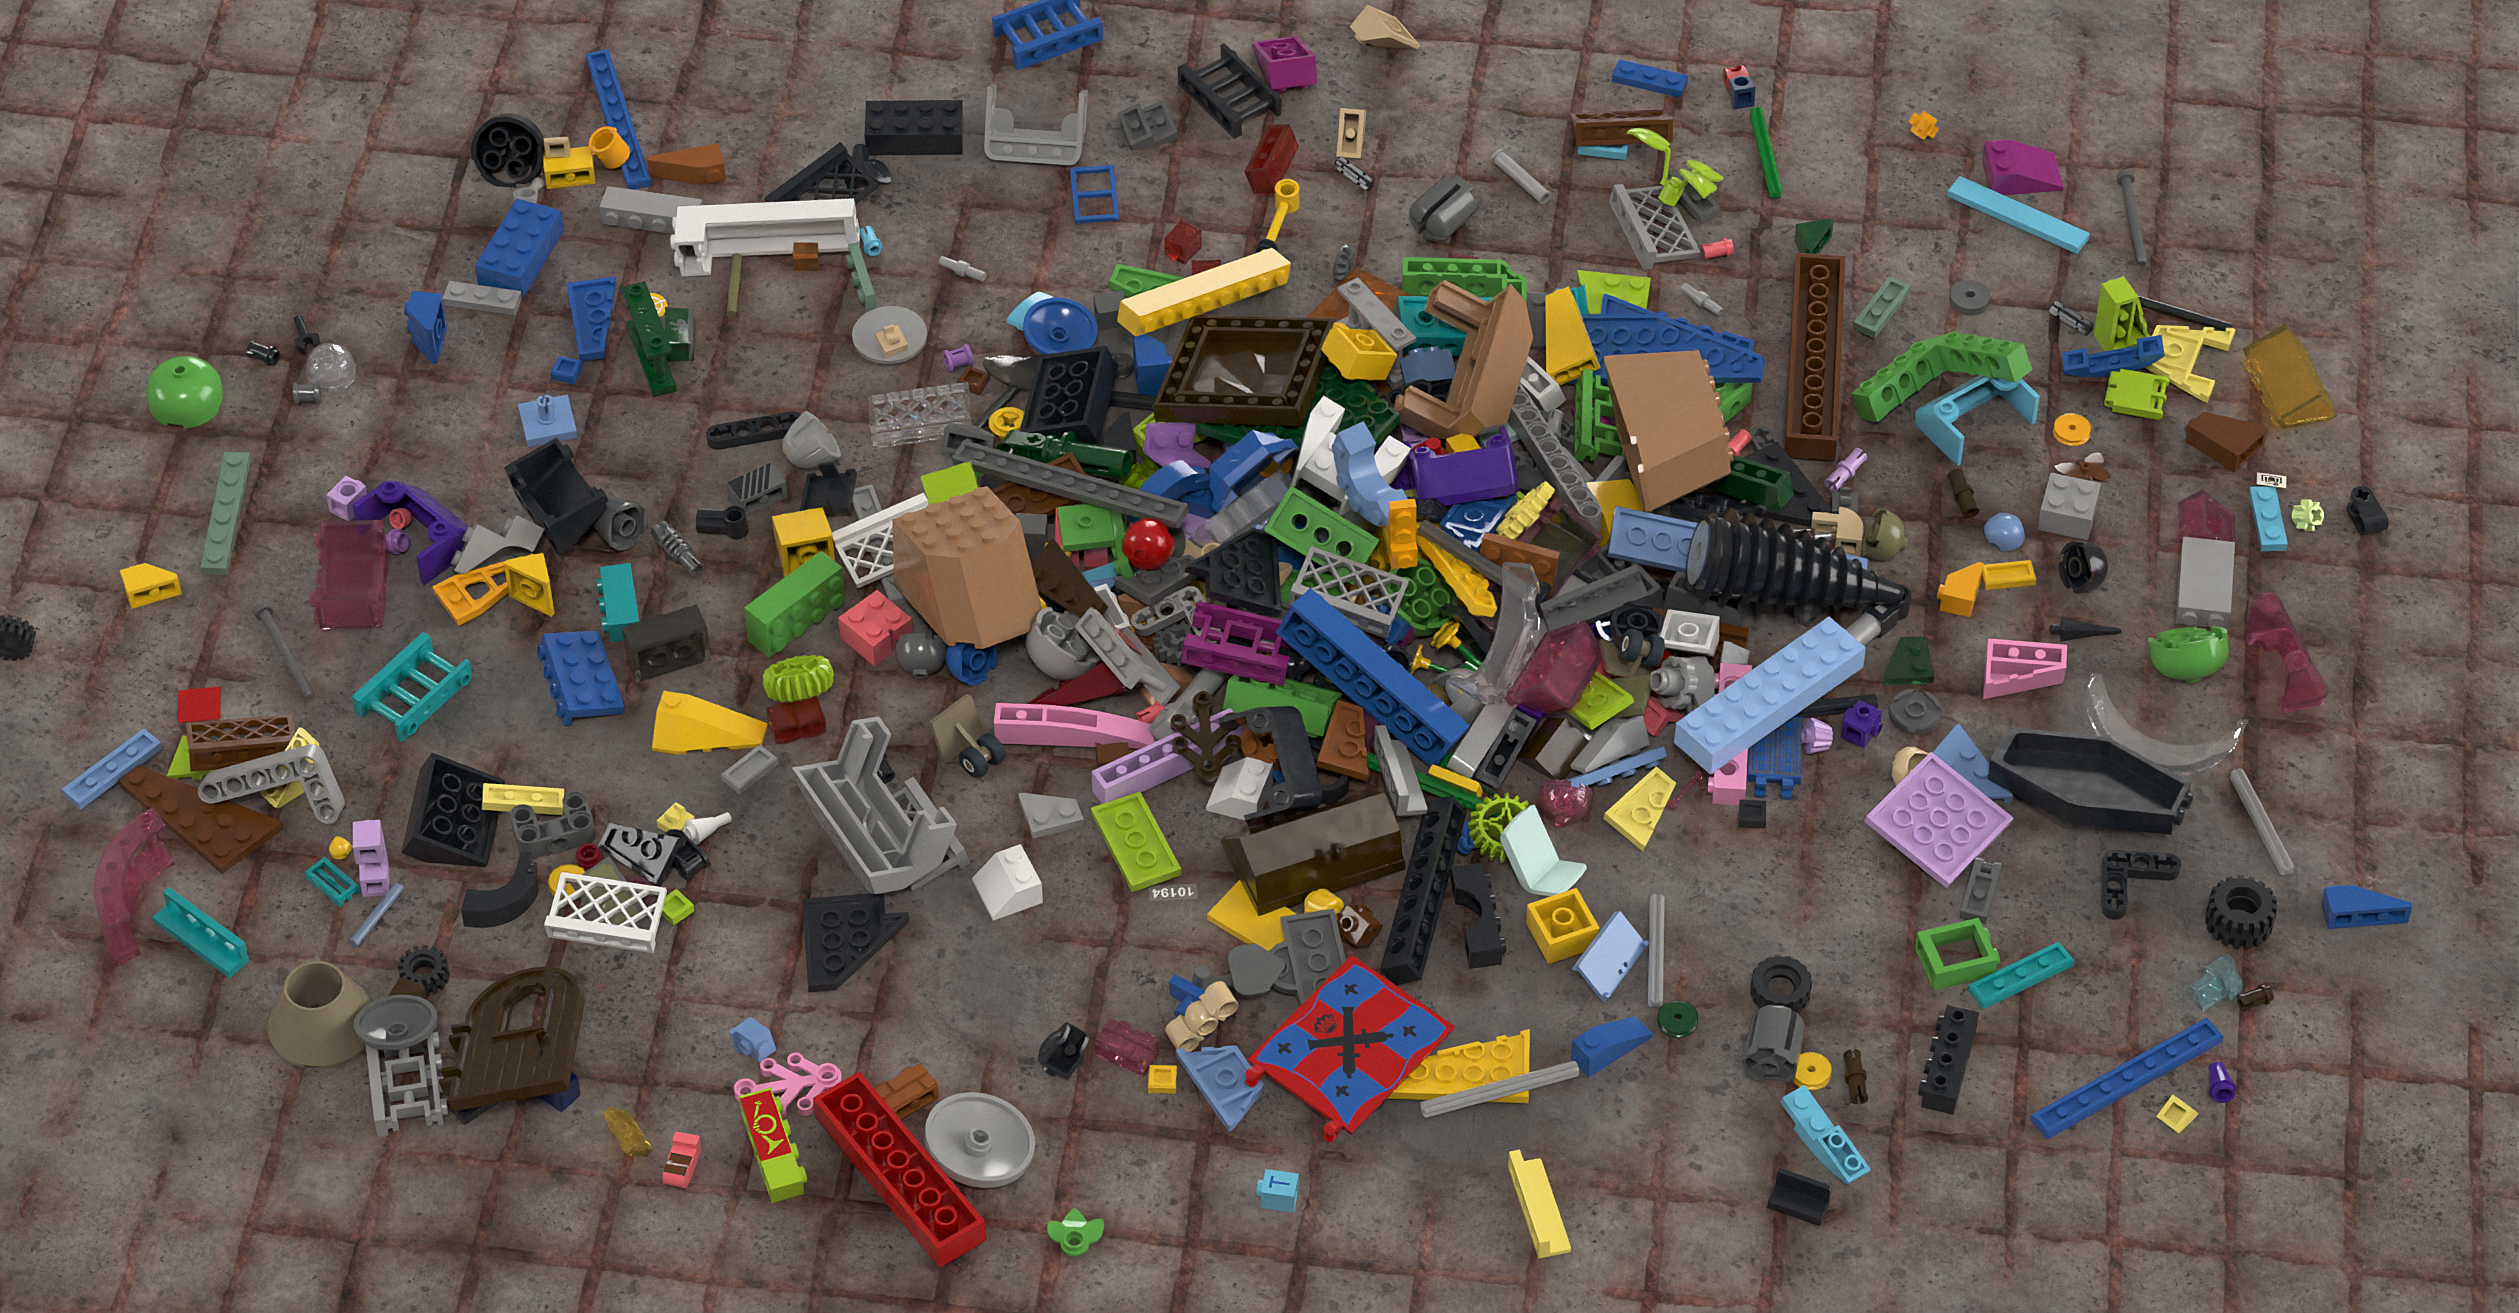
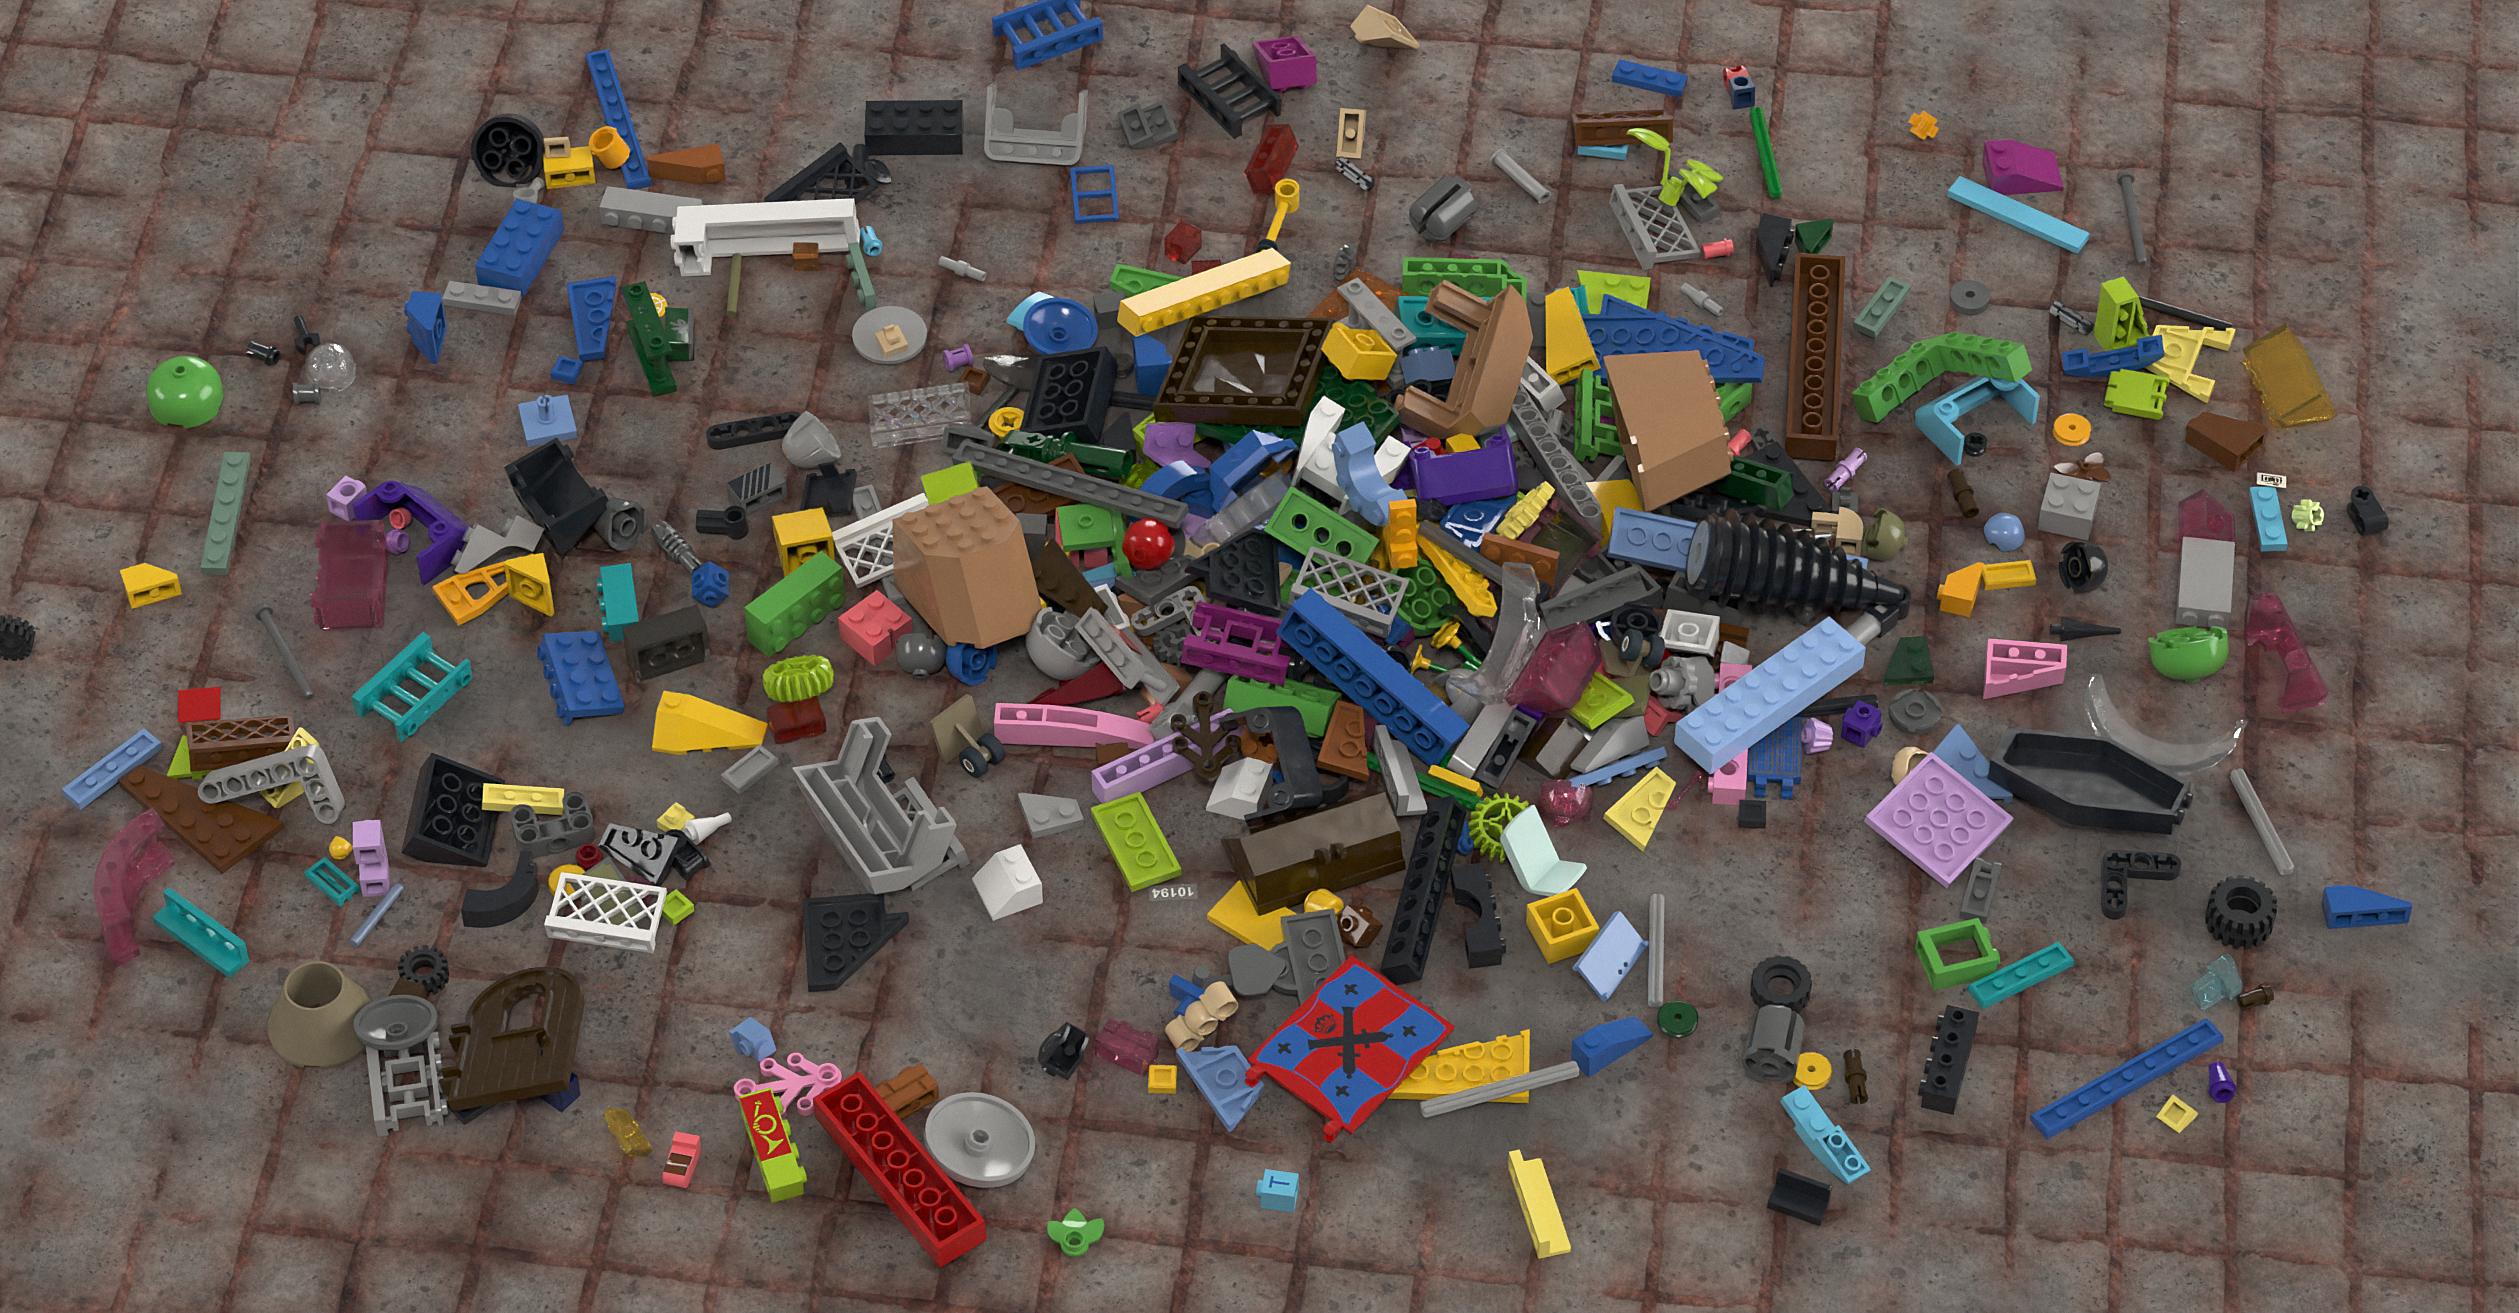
none -> blue brick [691,561,729,608]
none -> black slope [1756,213,1795,287]
none -> black bush [1963,432,1987,457]

